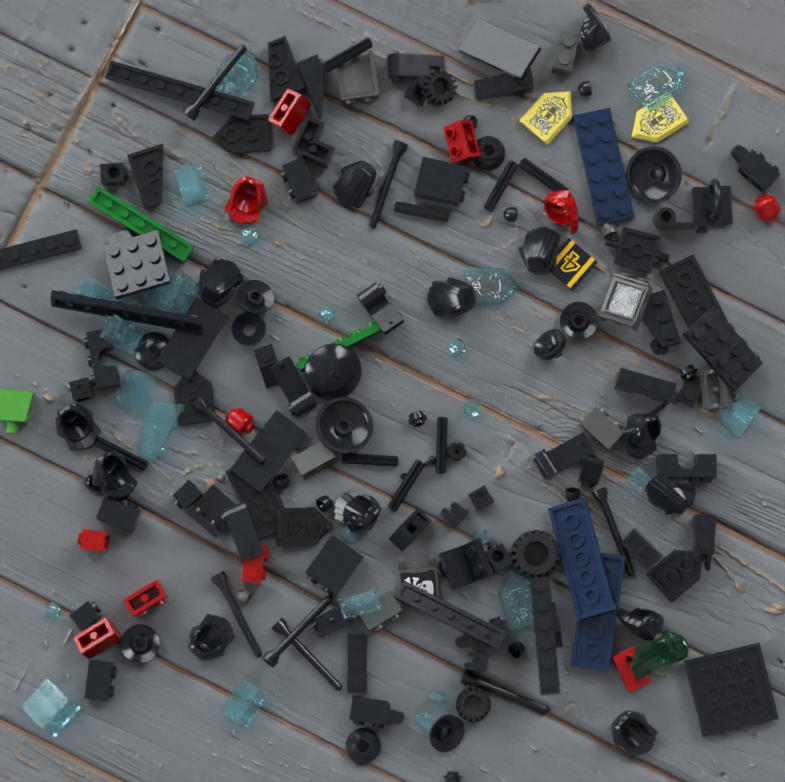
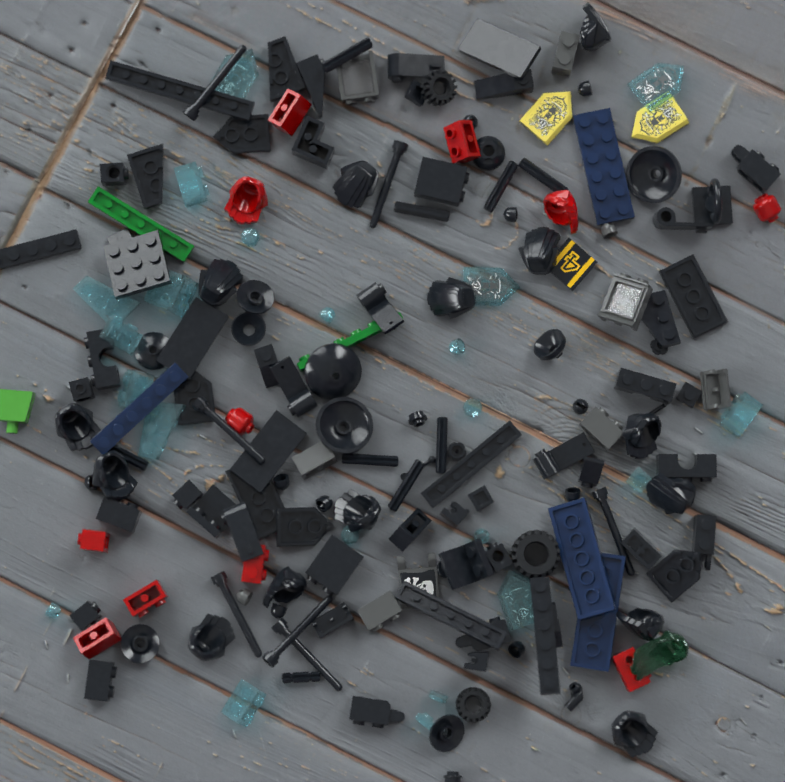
clear light blue bracket [22,679,80,737] -> none
black plate [50,290,204,334] -> none
black brick [280,157,318,203] -> none
clear light blue hinge [338,589,381,618] -> none
black piece [346,728,381,764] -> none
black plate [347,634,367,693] -> none
black piece [460,669,550,713] -> none
black dish [560,302,598,340] -> none
black plate [605,227,670,274] -> none
black plate [680,365,698,381] -> none
black bracket [682,306,763,392] -> none
black plate [683,643,779,737] -> none
none -> dark blue plate [90,362,188,455]
none -> black hair [262,567,307,608]
none -> black hinge [271,603,287,618]
none -> black axle [282,671,320,683]
none -> black plate [421,420,522,508]
none -> black arm [565,682,583,712]
none -> black hinge [572,399,588,415]

